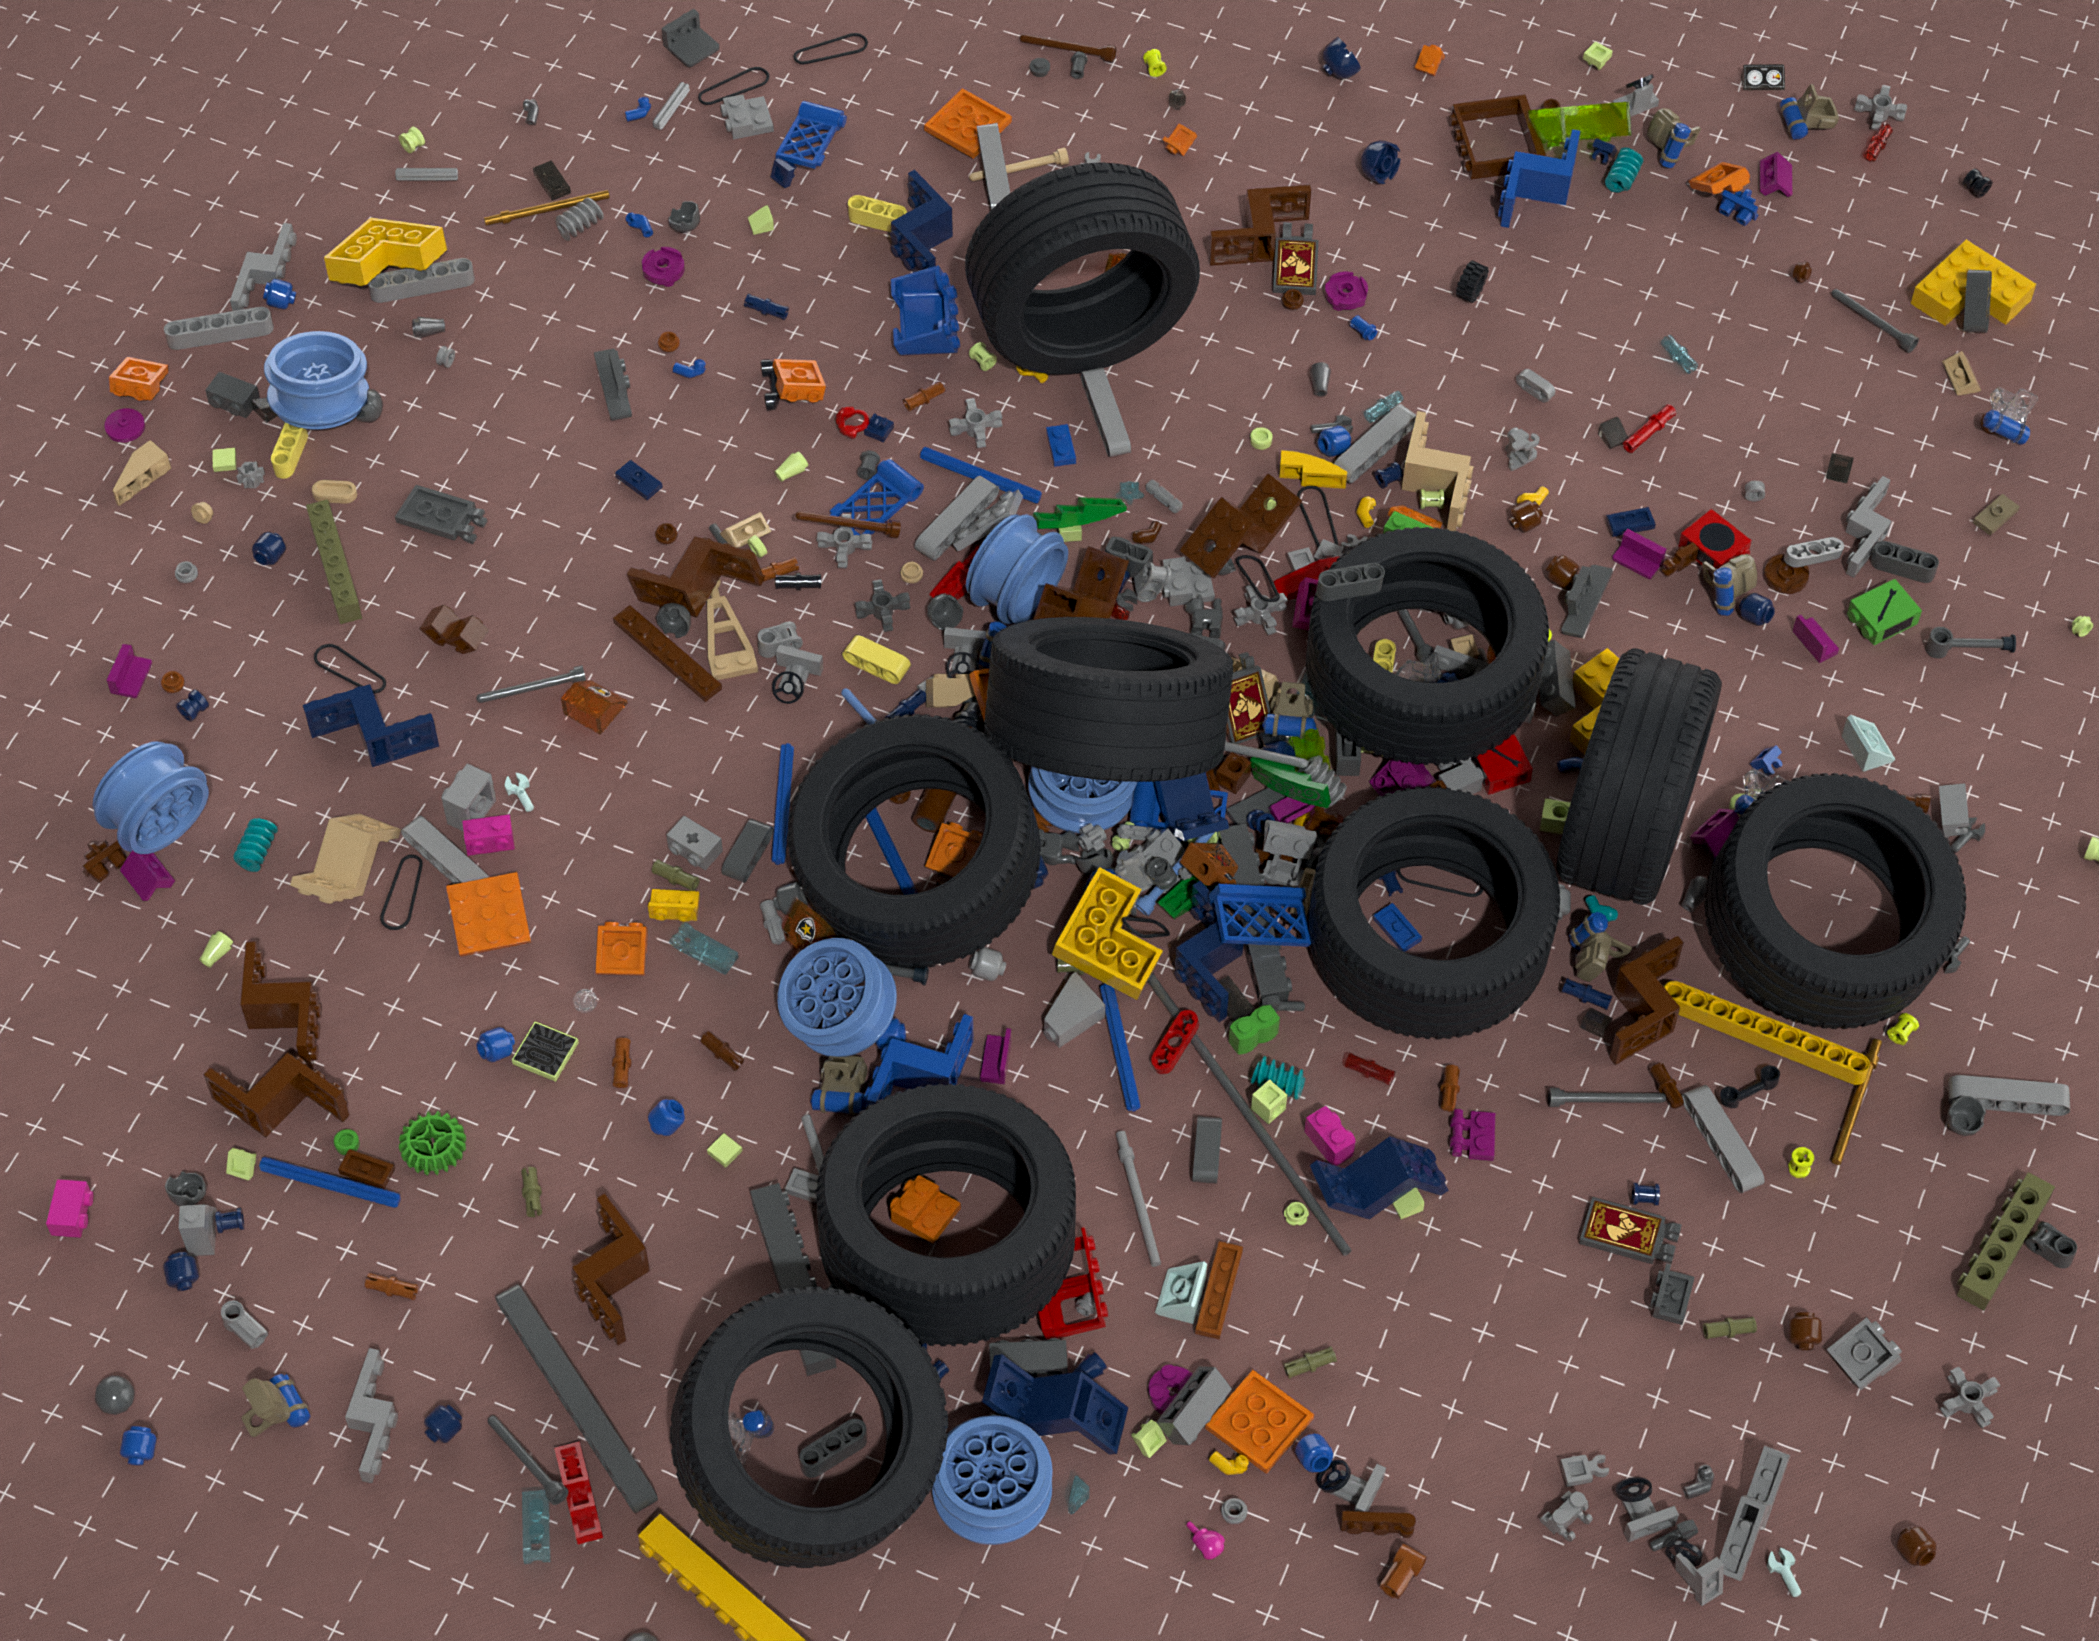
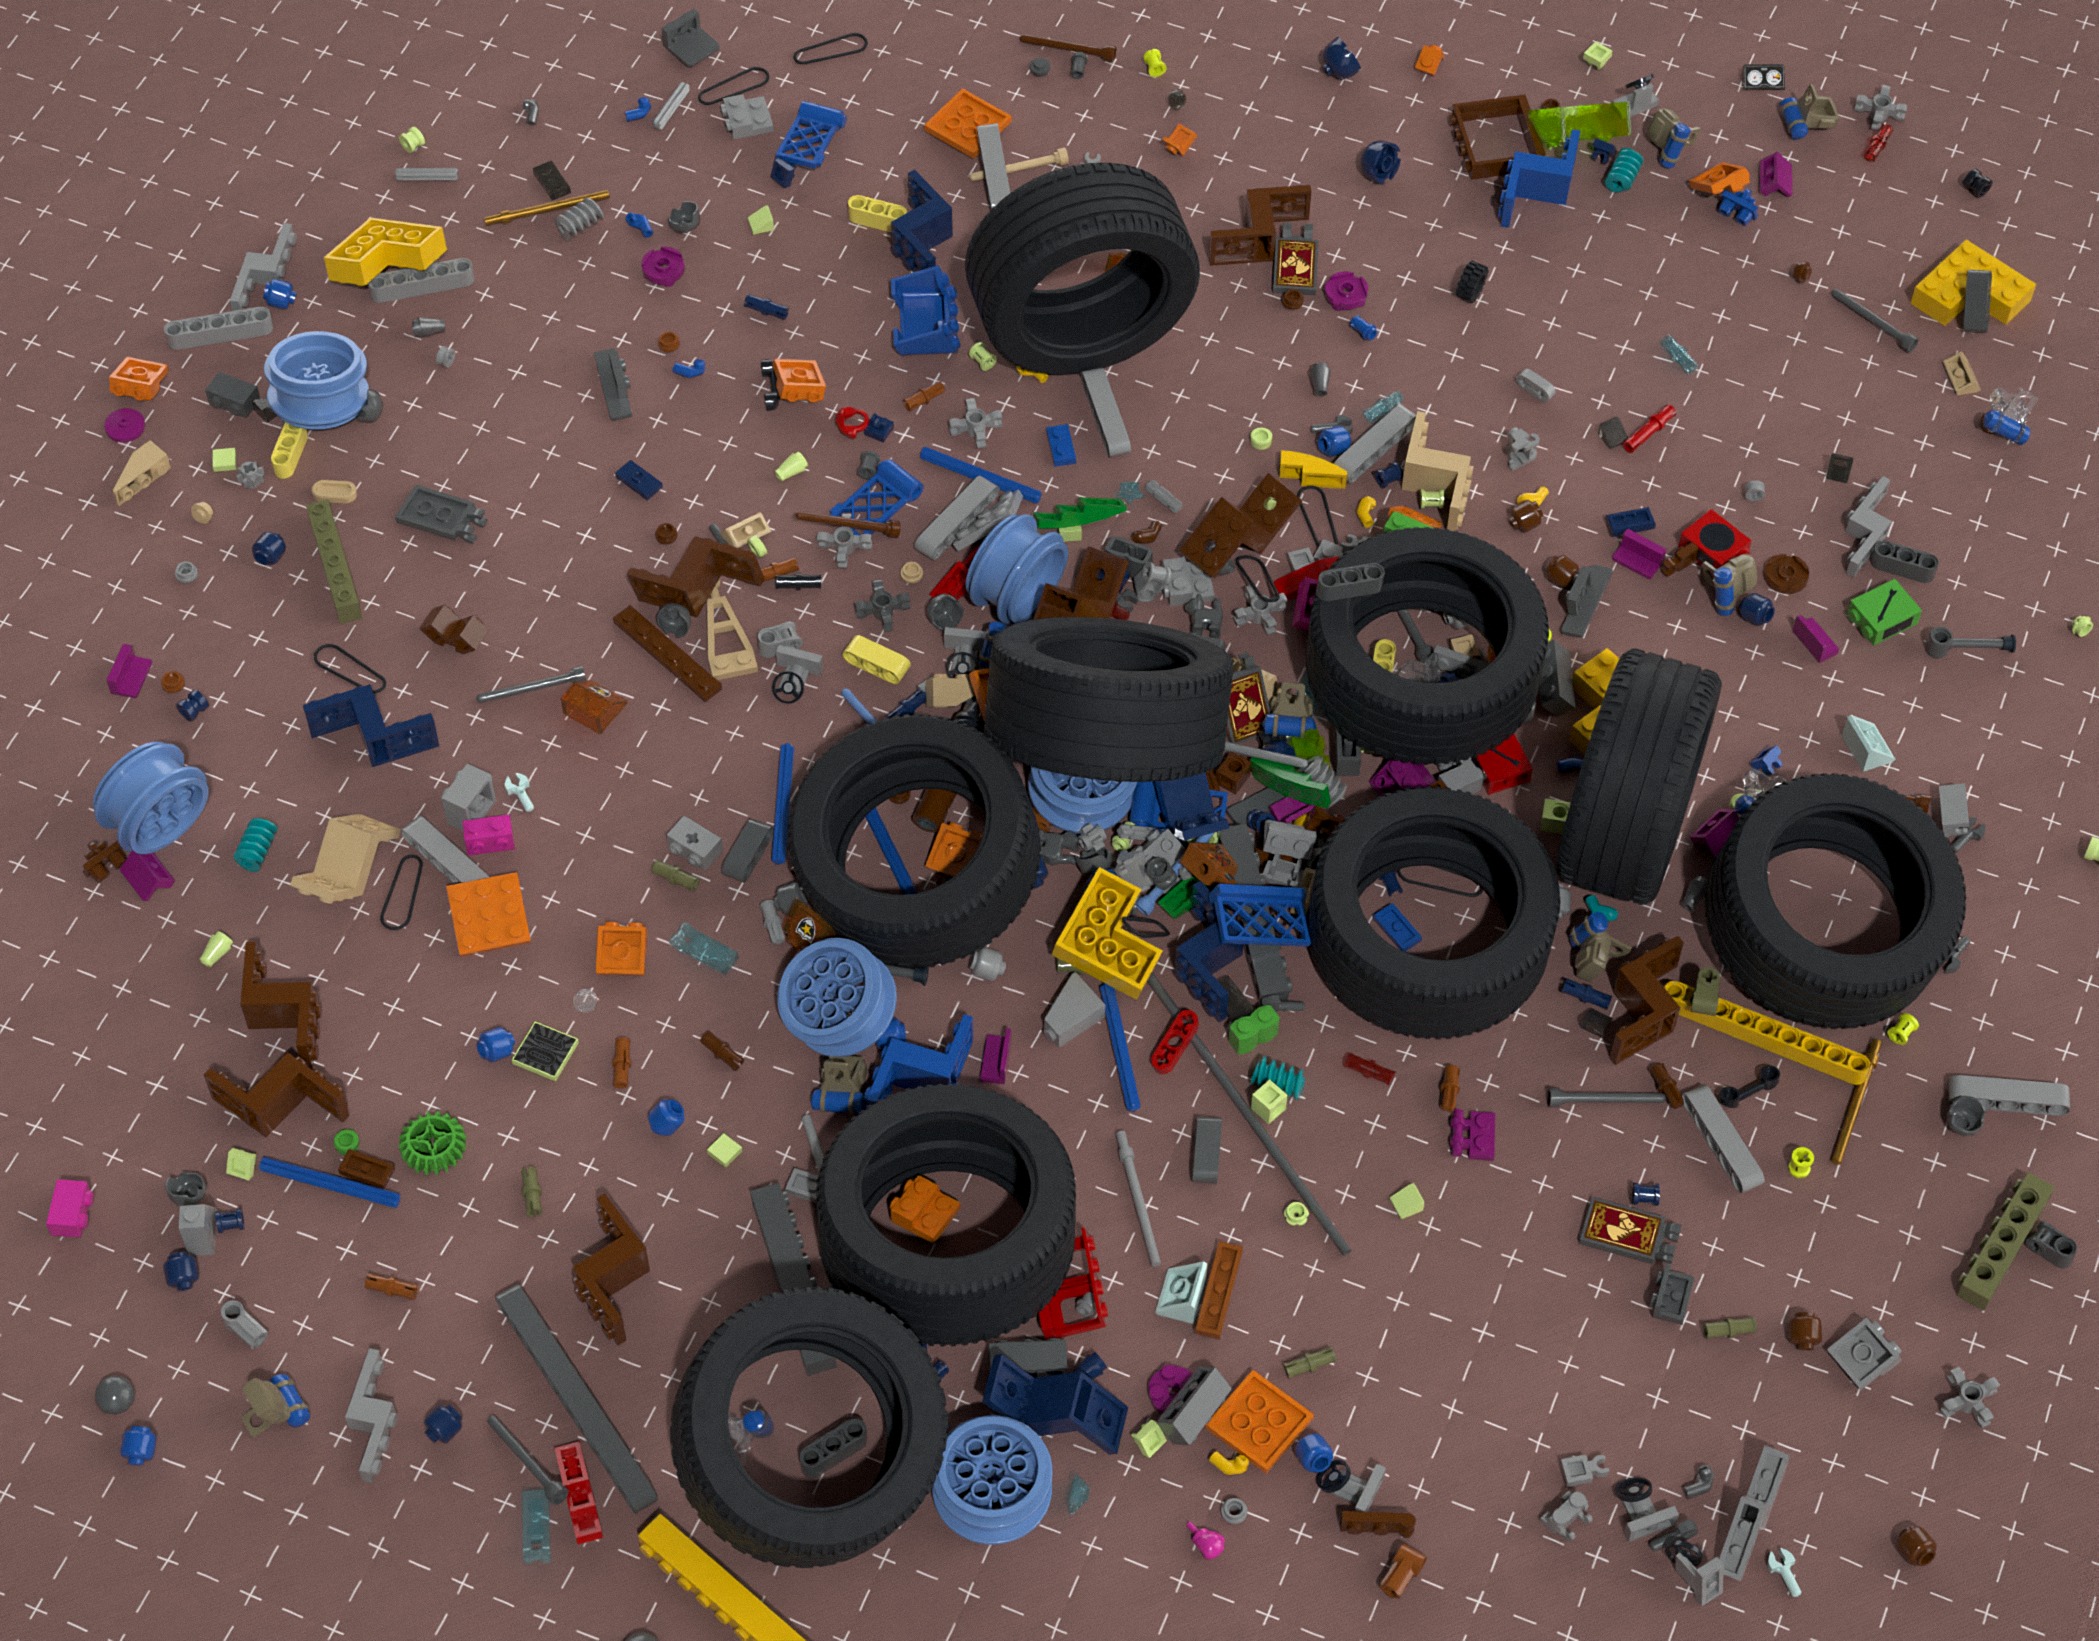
yellow bracket [648,889,700,922] -> none
dark pink brick [1304,1106,1356,1166] -> none
dark blue bracket [1310,1136,1449,1220] -> none
light grey beam [1784,537,1844,567] -> none
dark tan plate [1973,494,2020,536] -> none
none -> olive piece [1691,967,1720,1016]

